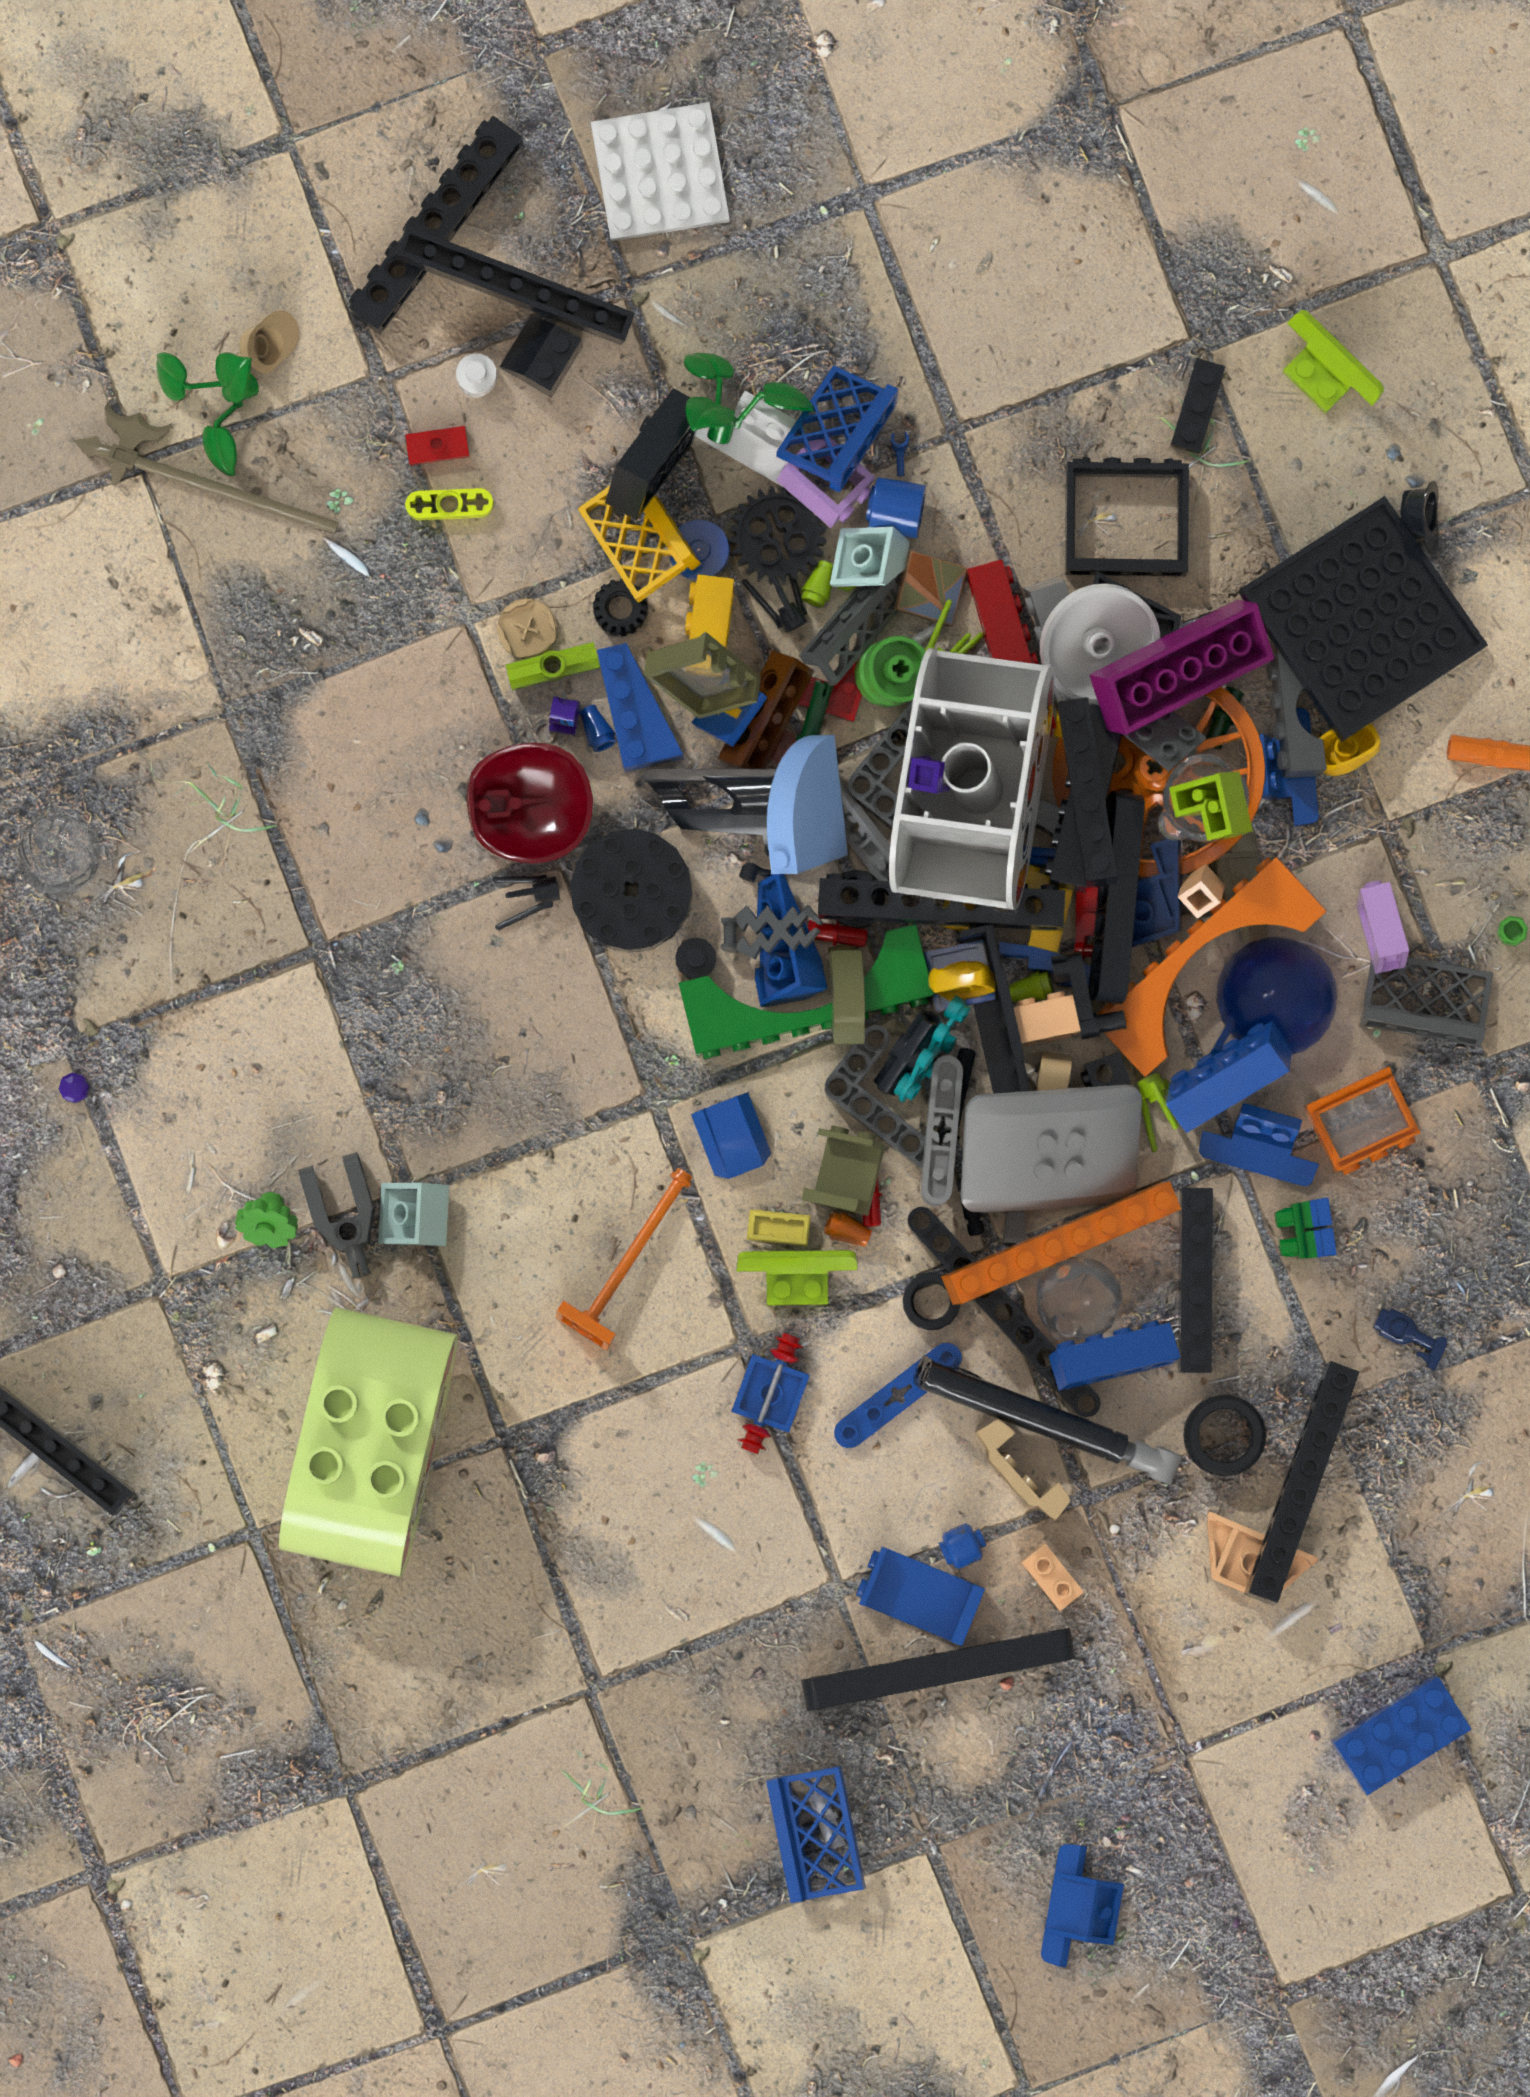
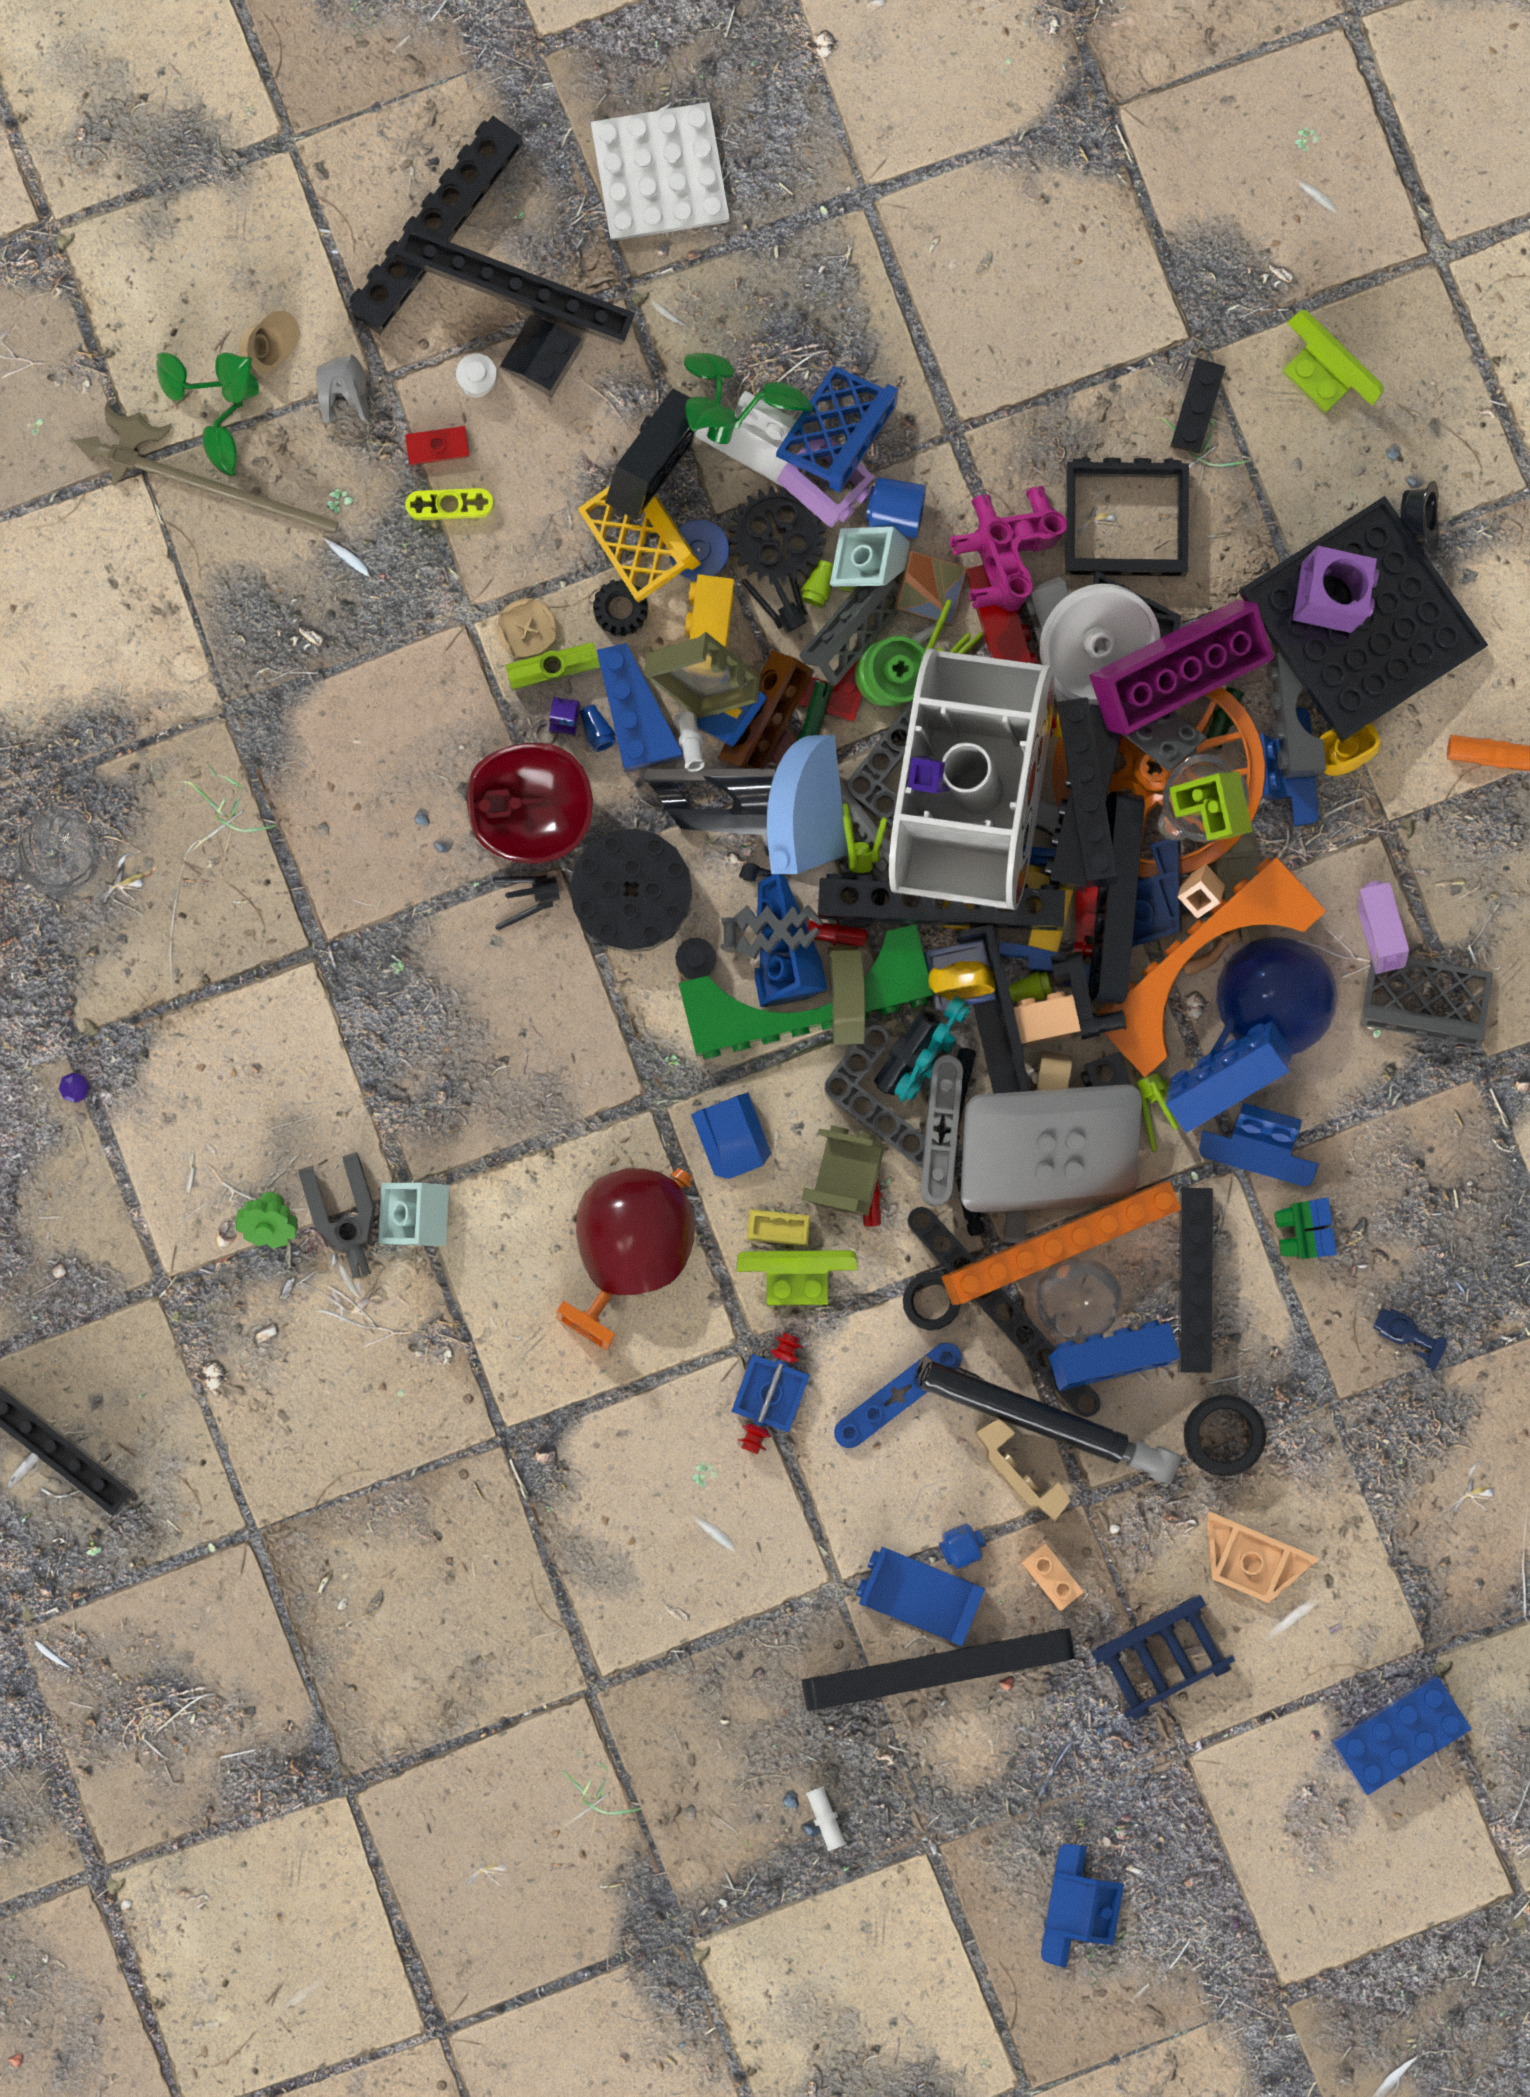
yellowish green brick [279,1307,458,1577] -> none
blue fence [766,1766,866,1903] -> none
orange cone [824,1211,872,1247] -> none
blue hand [891,432,909,476] -> none
black brick [1244,1361,1360,1605] -> none
window [1303,1066,1421,1175] -> none
bright green tile [1497,916,1528,947] -> none
none -> light grey helmet [316,355,370,423]
none -> dark red piece [576,1168,695,1295]
none -> white pin [677,712,704,772]
none -> lime plant [843,803,887,873]
none -> dark pink pin [950,486,1067,611]
none -> dark blue fence [1090,1594,1236,1721]
none -> medium nougat piece [1183,928,1241,976]
none -> medium lavender brick [1293,546,1379,633]

